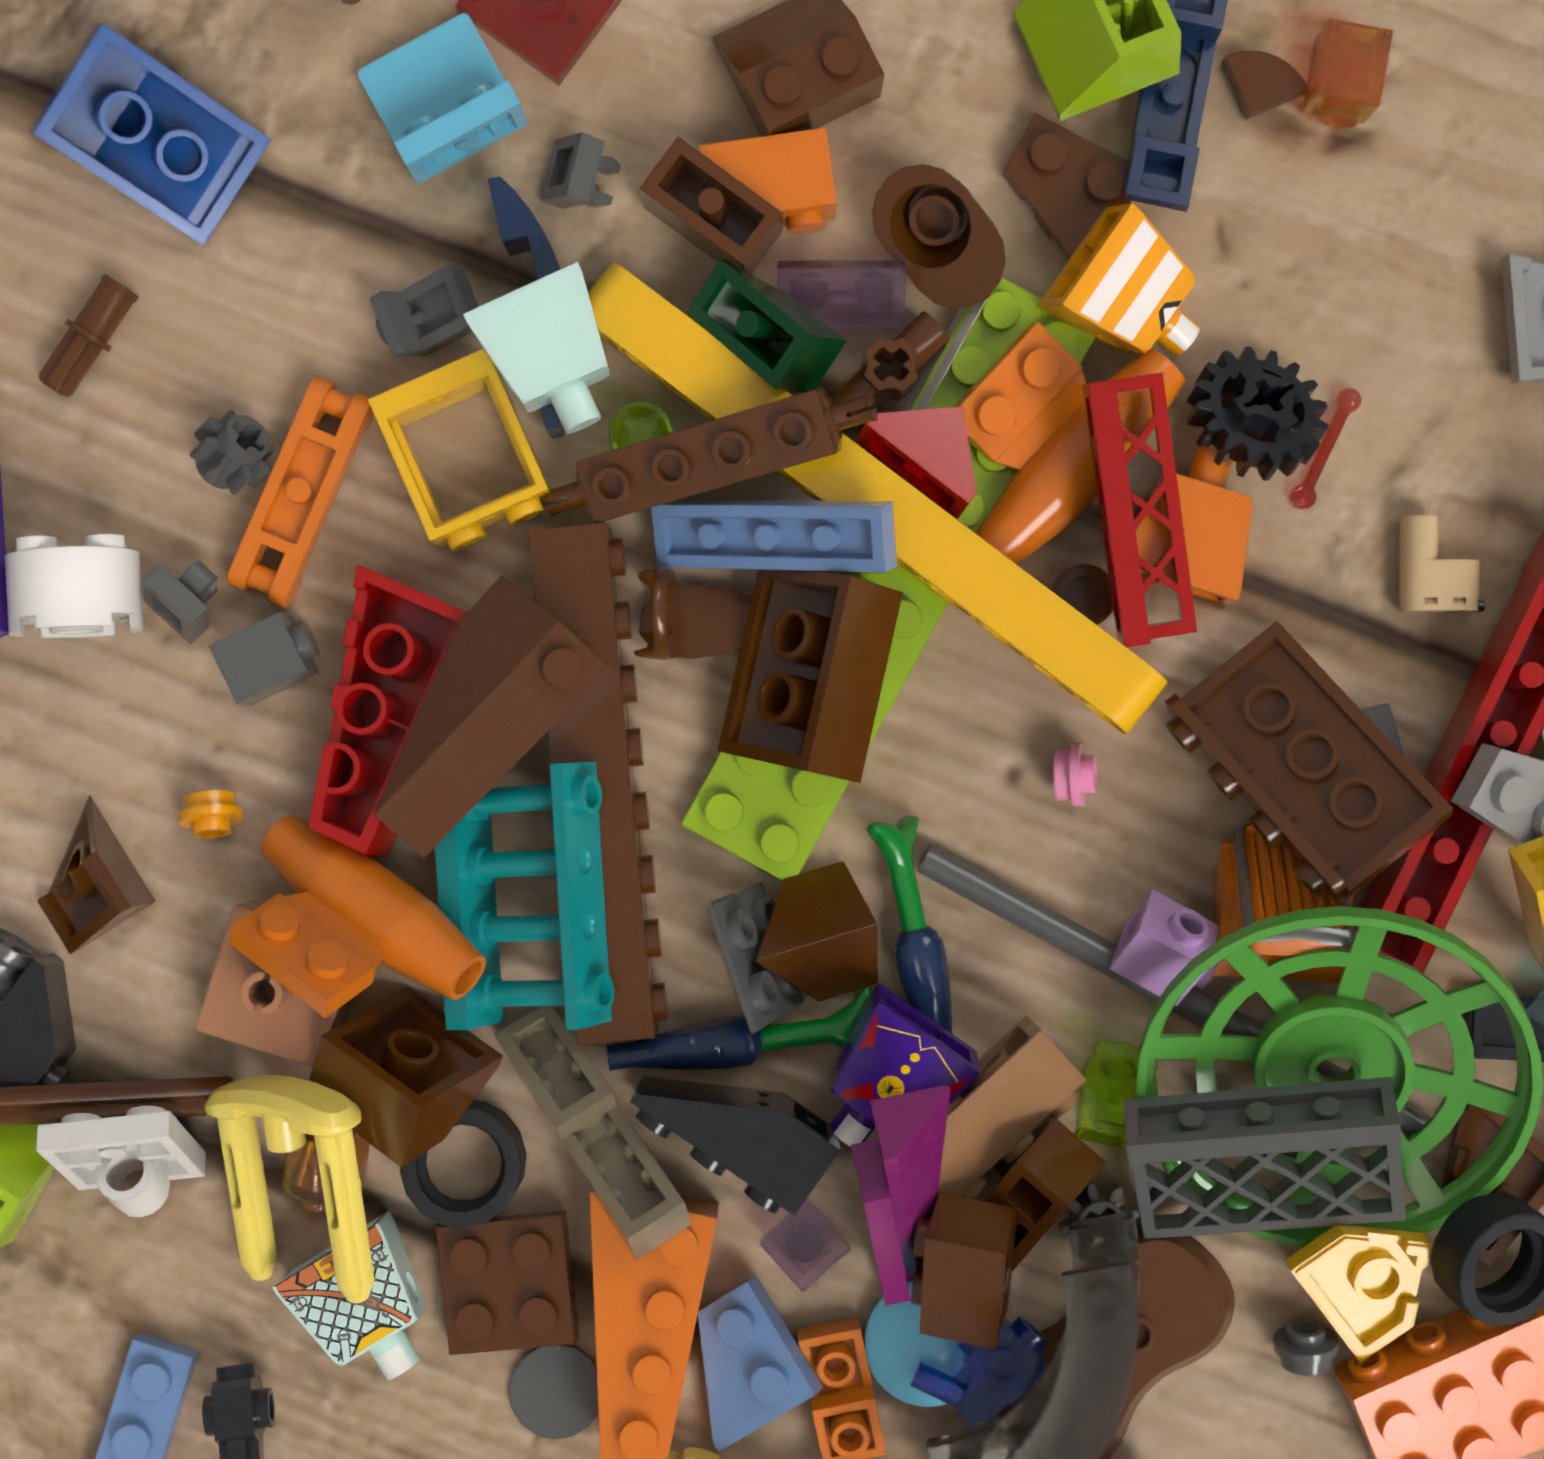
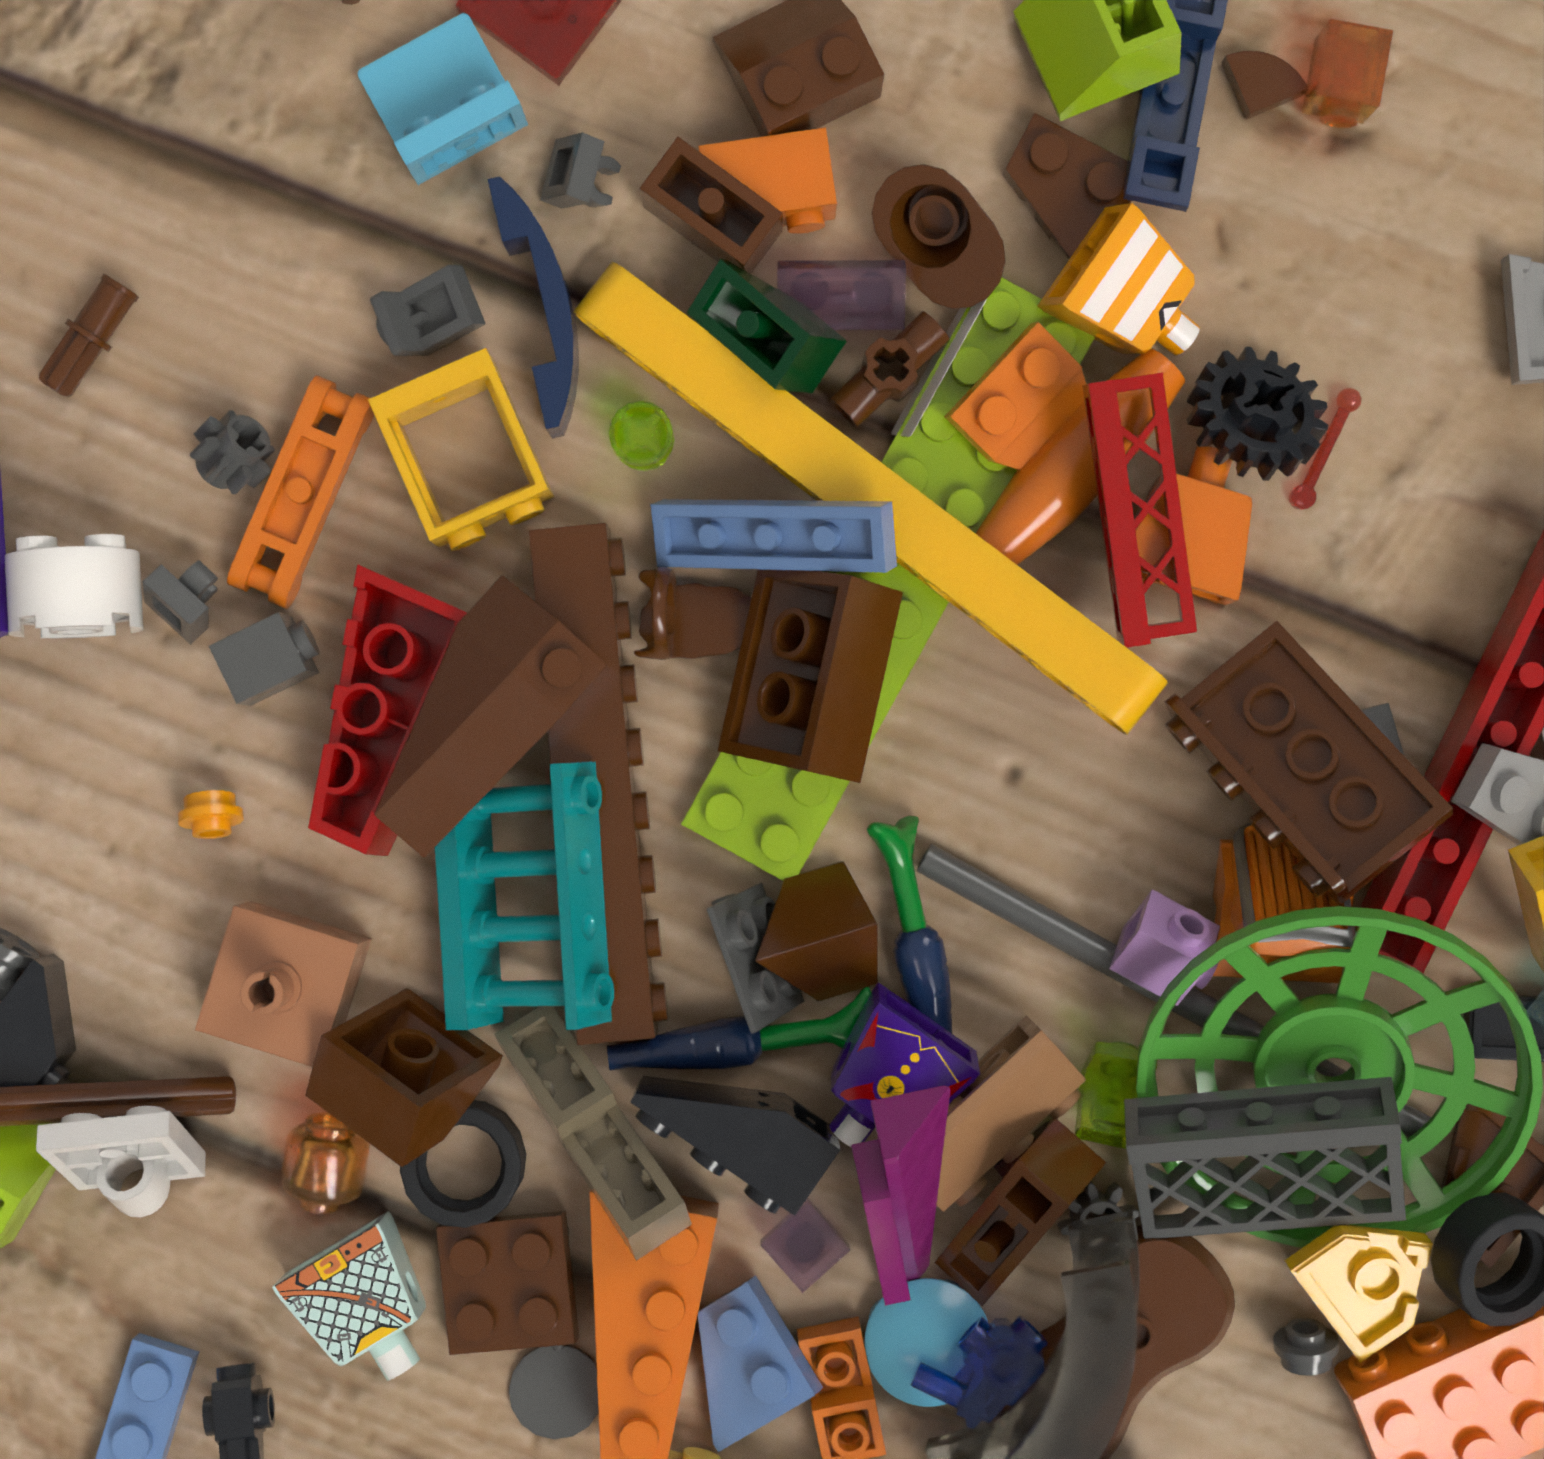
blue slope [29,23,271,246] -> none
reddish brown slope [37,795,156,954] -> none
light yellow piece [204,1075,375,1303] -> none
orange plate [229,815,486,1018] -> none
light aqua torso [463,262,610,434] -> none
reddish brown plate [543,387,878,524] -> none
slope [855,406,977,519] -> none
reddish brown brick [911,1192,1017,1350] -> none
reddish brown tile [1051,564,1113,625] -> none
bright pink plate [1054,743,1098,807] -> none
tan piece [1399,515,1485,613] -> none

